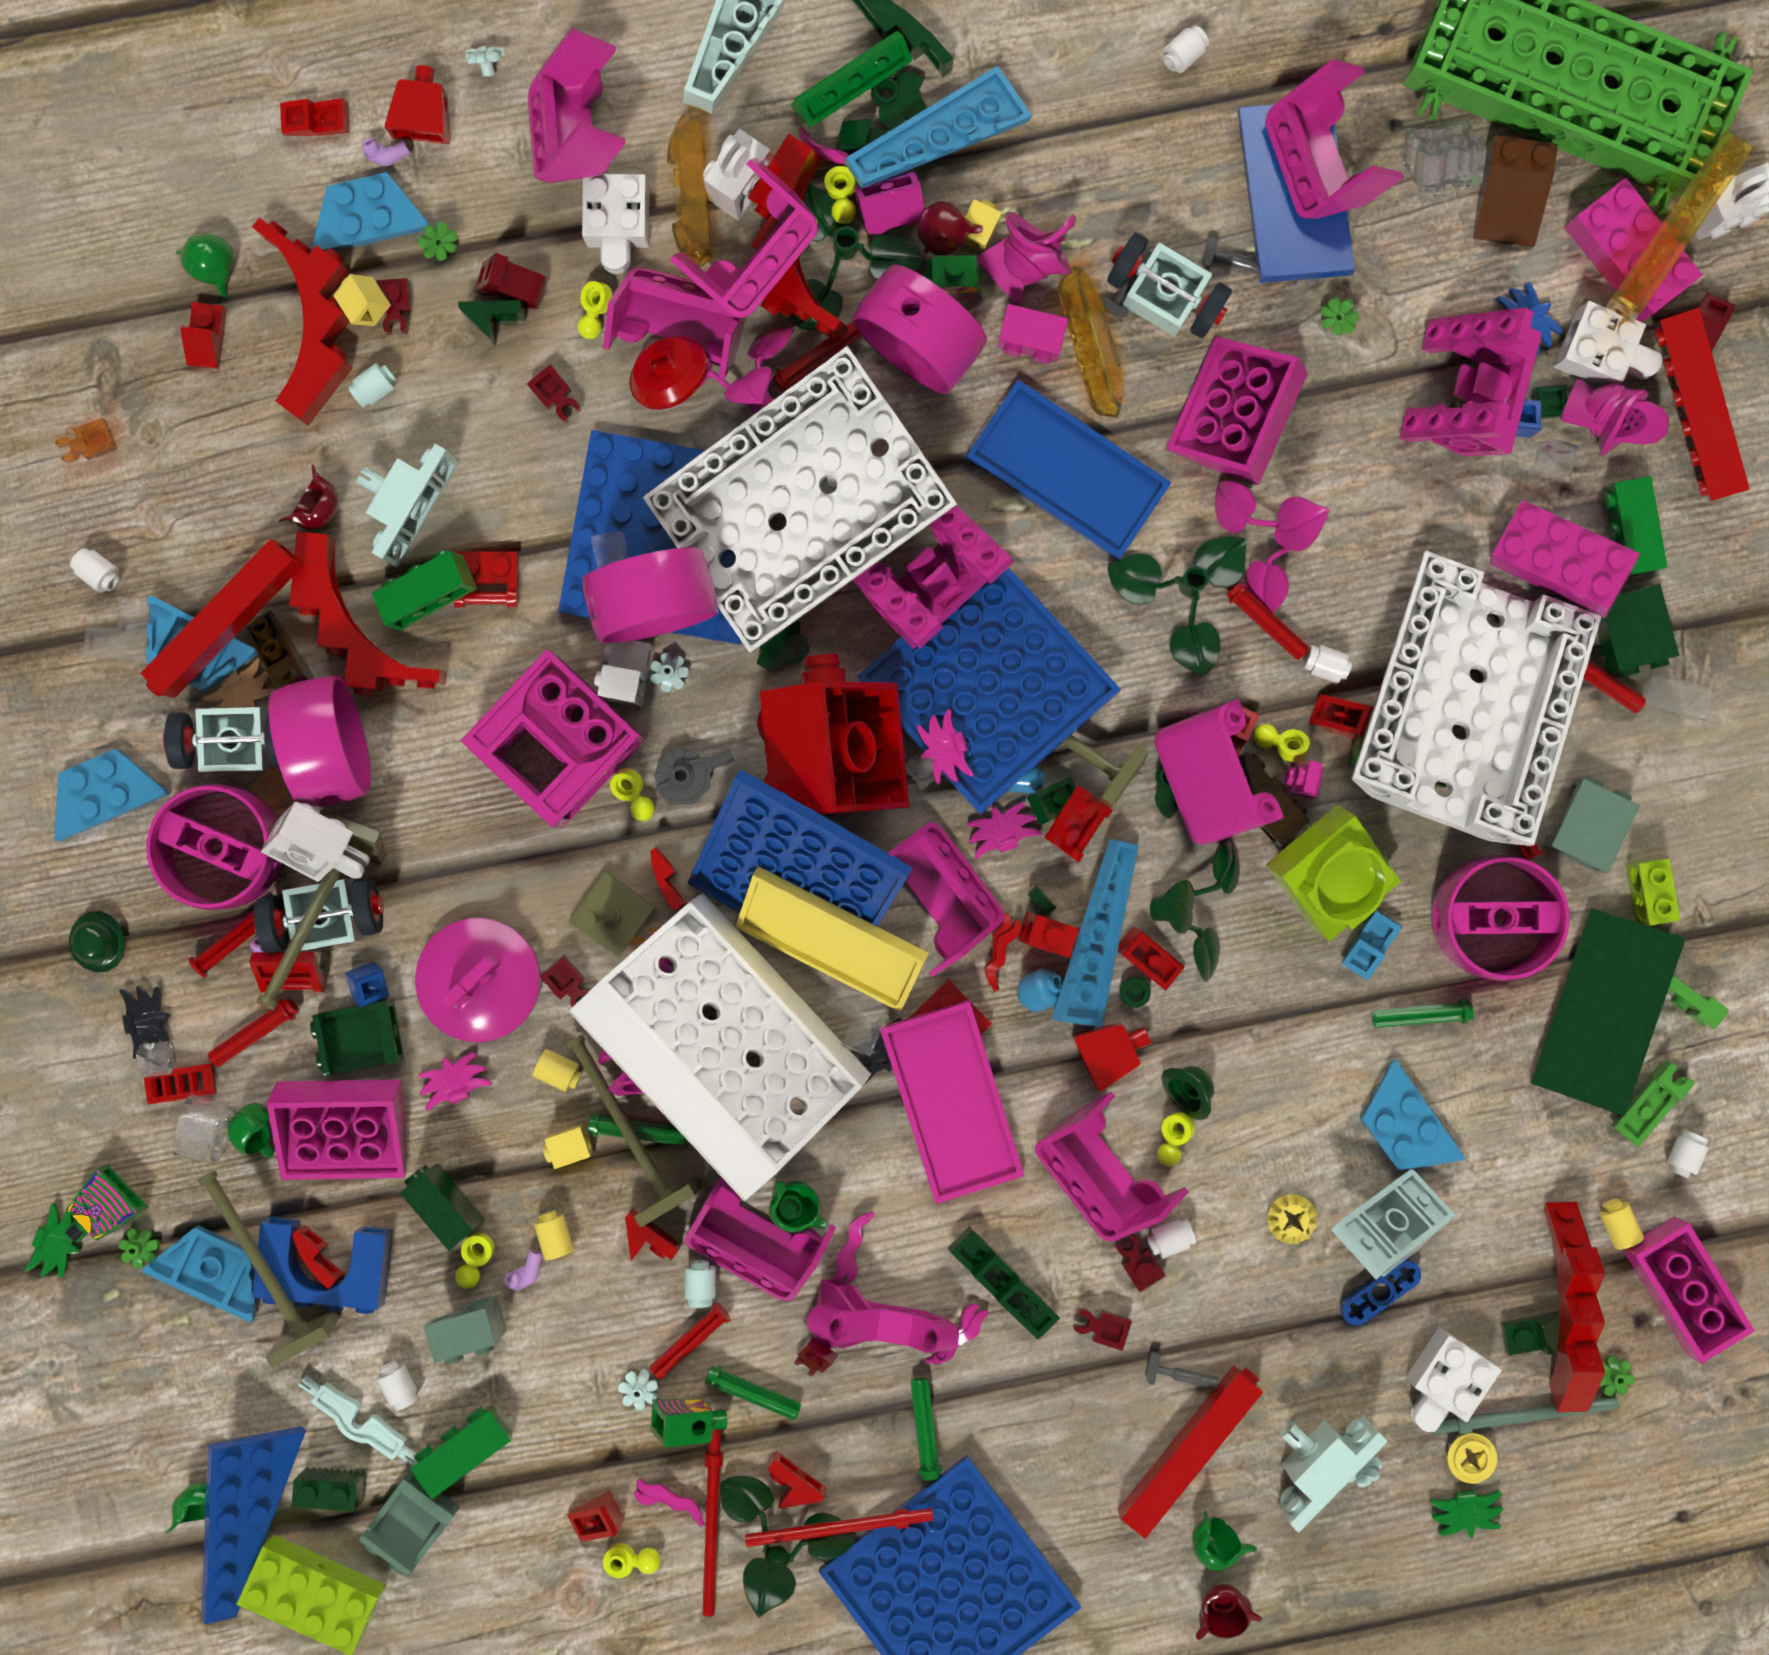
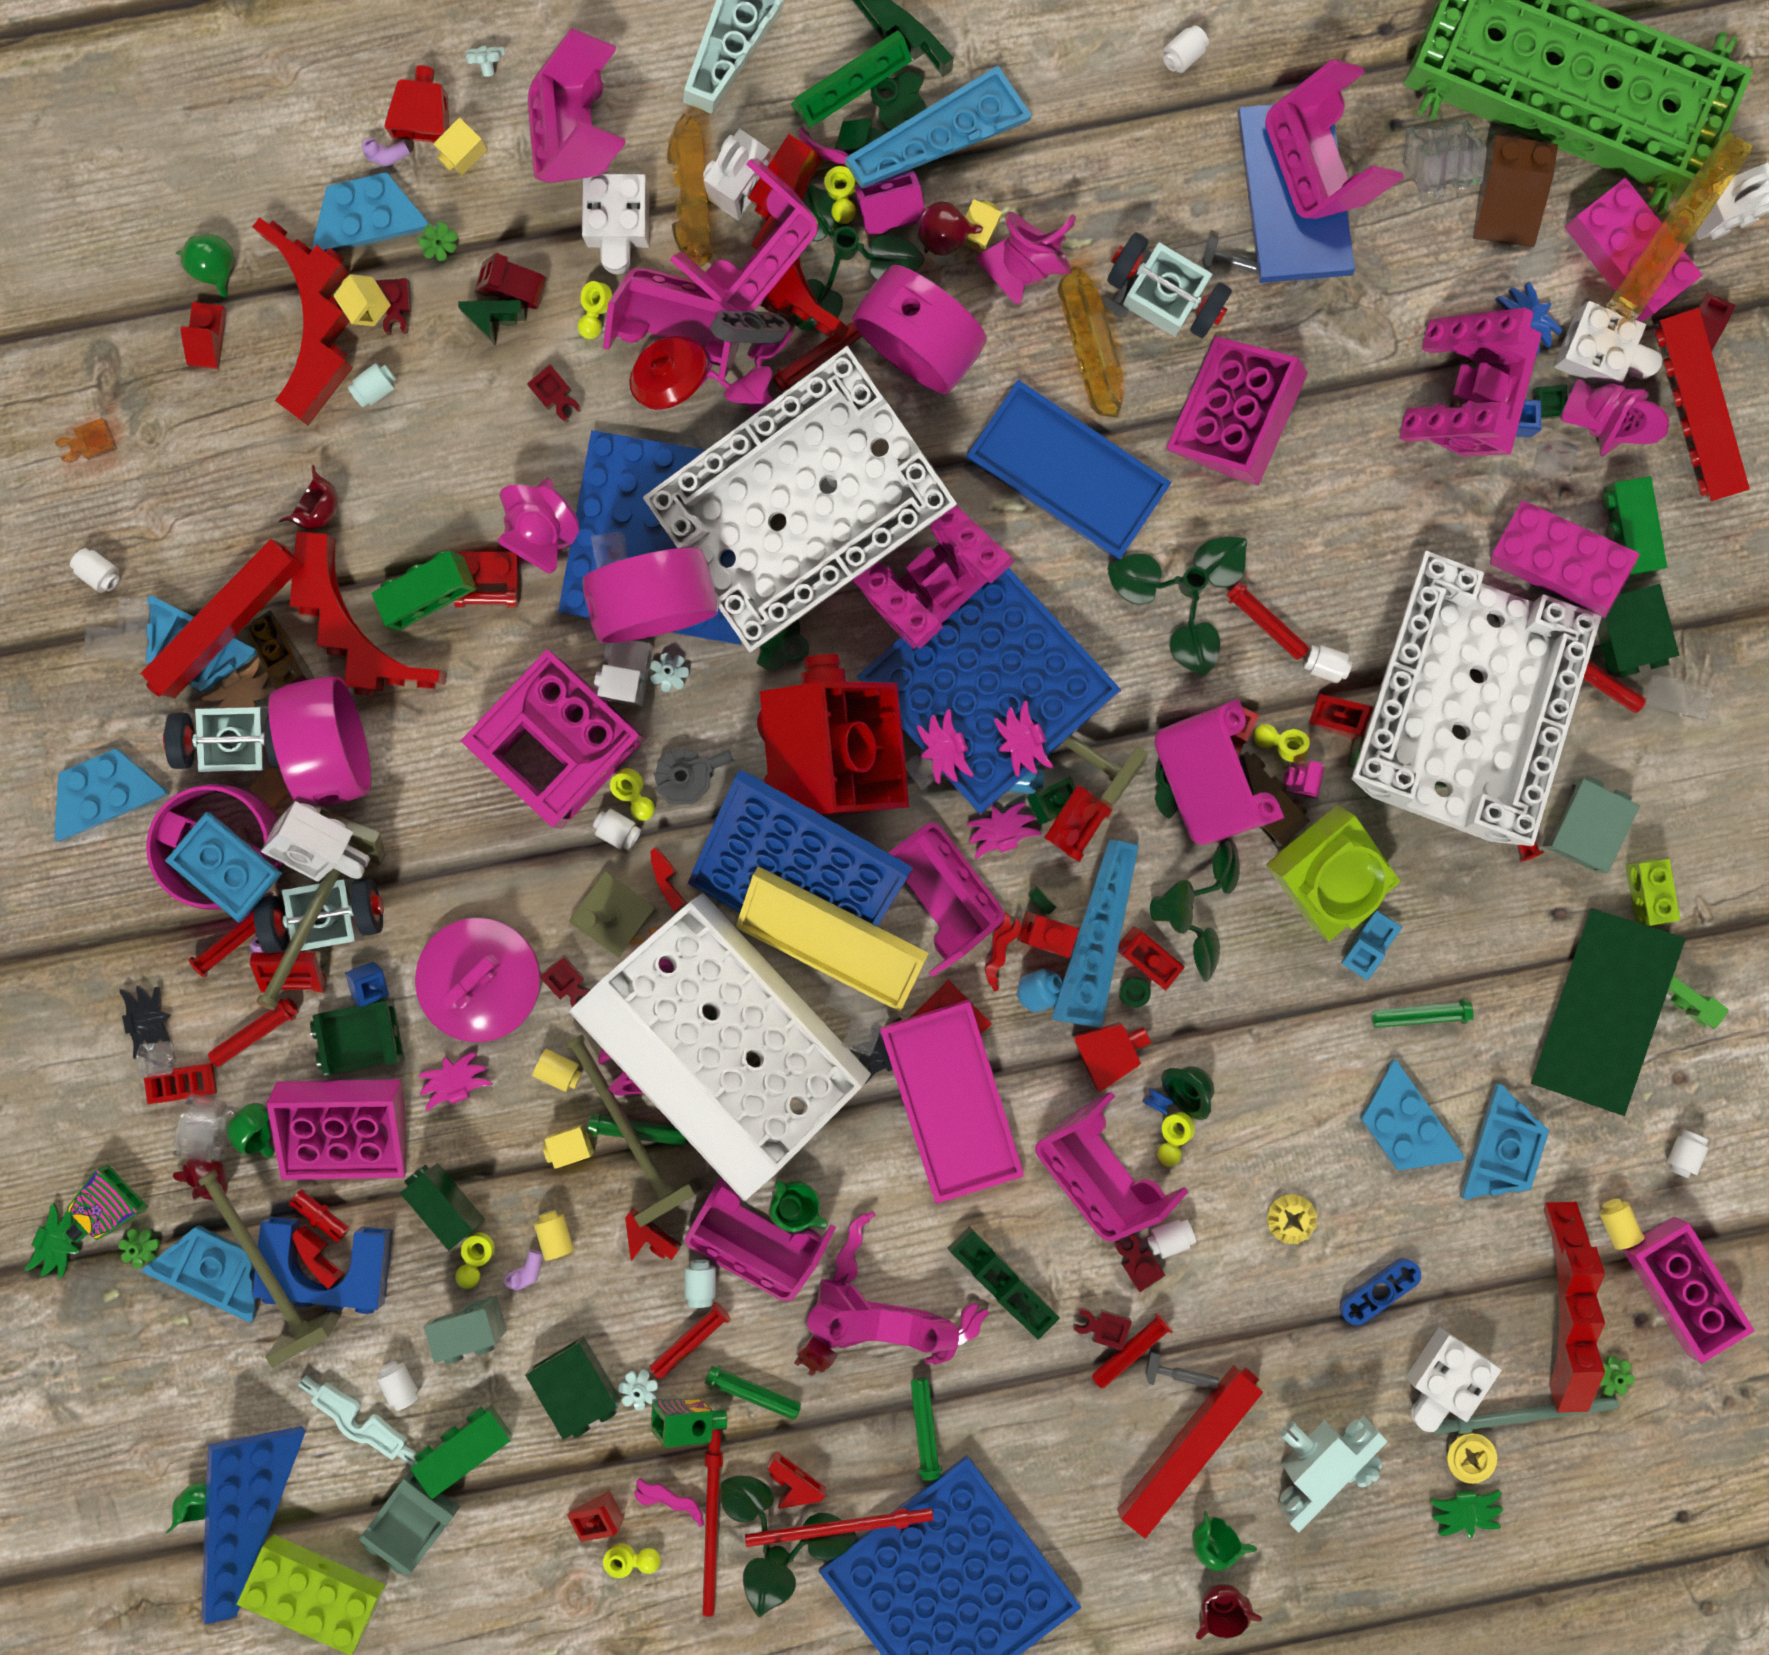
dark green hat [69,911,125,973] -> none
red slope [280,98,350,136] -> none
dark green brick [292,1466,366,1512] -> none
light aqua brick [356,444,459,568] -> none
green torso [923,255,982,301] -> none
dark pink brick [997,304,1069,364] -> none
dark pink plant [1215,480,1329,614] -> none
bright green plant [1321,297,1359,335] -> none
light aqua brick [1331,1168,1456,1280] -> none
dark pink cylinder [1431,855,1570,981] -> none
dark green slope [1500,1311,1559,1356] -> none
bright green plate [1611,1061,1694,1147] -> none
none -> dark azure tile [165,812,282,922]
none -> dark red hair [173,1154,229,1201]
none -> red pin [289,1189,351,1243]
none -> light yellow brick [434,117,487,176]
none -> dark pink helmet [498,477,580,574]
none -> dark green brick [525,1336,621,1440]
none -> white brick [593,808,641,851]
none -> dark grey beam [710,310,790,343]
none -> dark pink piece [994,701,1053,777]
none -> red axle [1092,1312,1173,1389]
none -> blue bush [1142,1088,1174,1115]
none -> dark azure wing [1460,1083,1549,1200]

